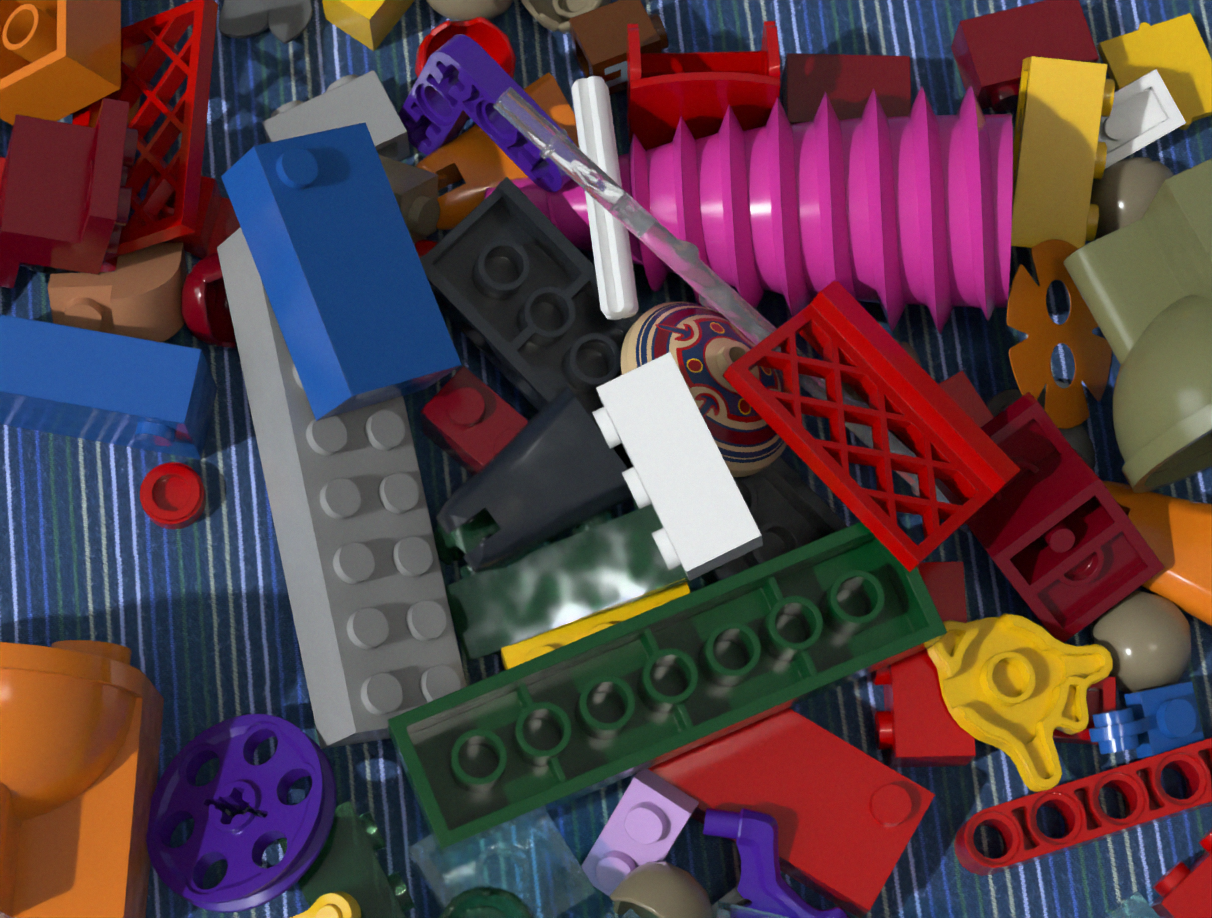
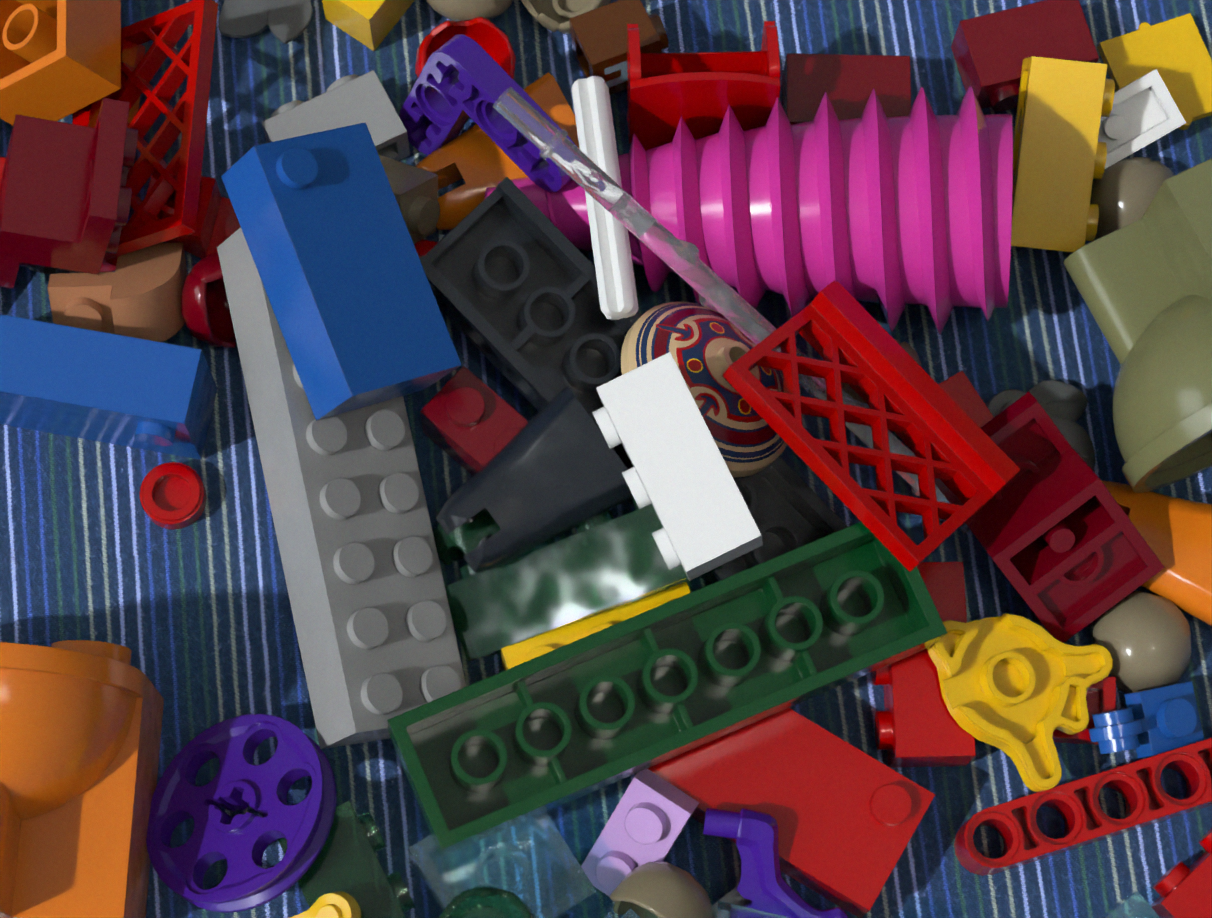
orange piece [1006,239,1112,429] -> none

